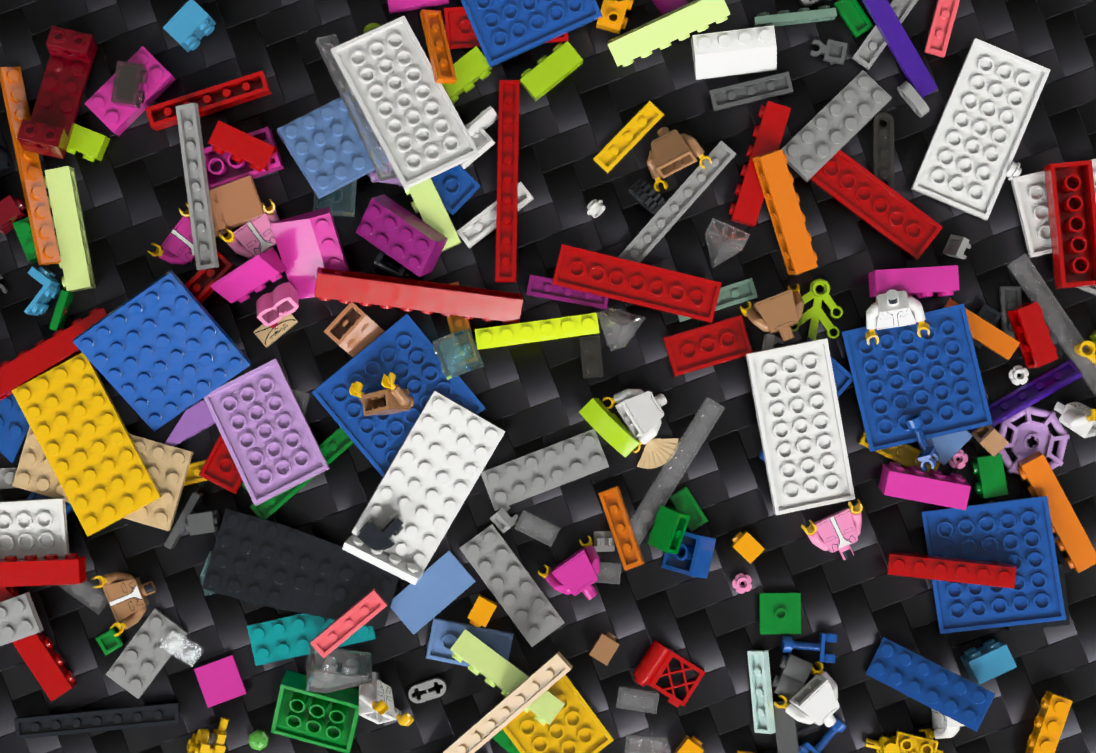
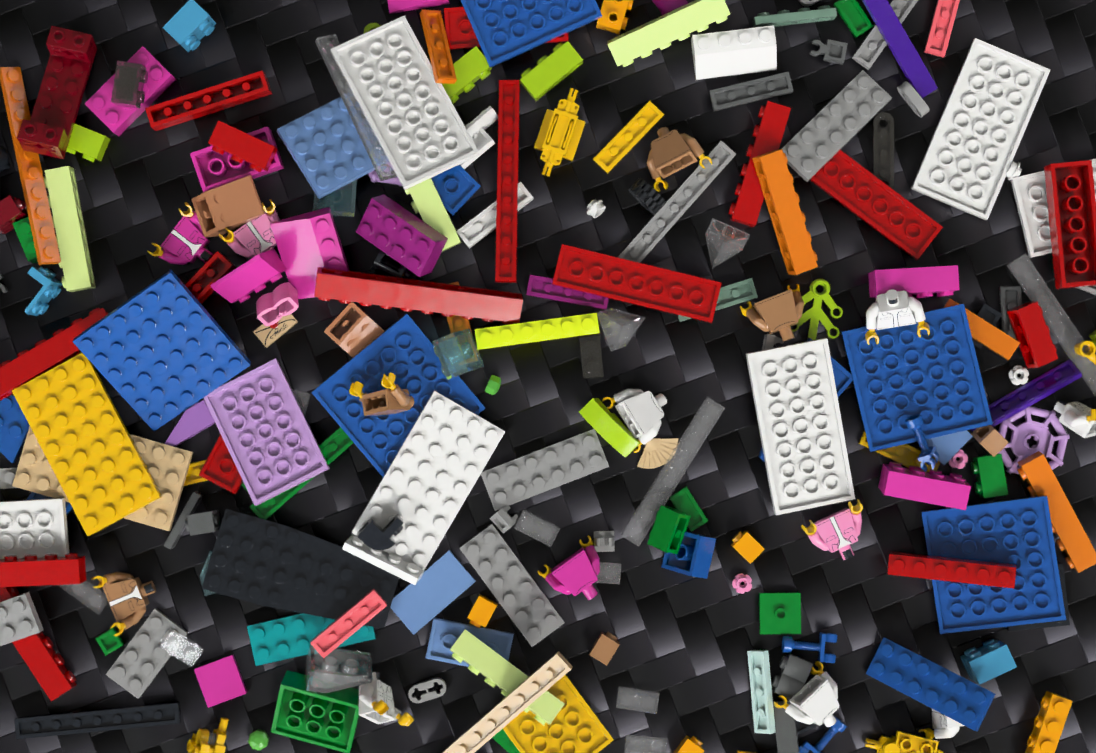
green tile [49,290,74,331] -> none
light grey plate [176,103,219,270] -> none
orange tile [598,486,645,571] -> none
red piece [632,640,706,708] -> none
red tile [663,315,753,377] -> none
light grey tile [943,234,971,259] -> none
none -> bright green tile [485,375,501,395]
none -> yellow piece [534,88,586,177]

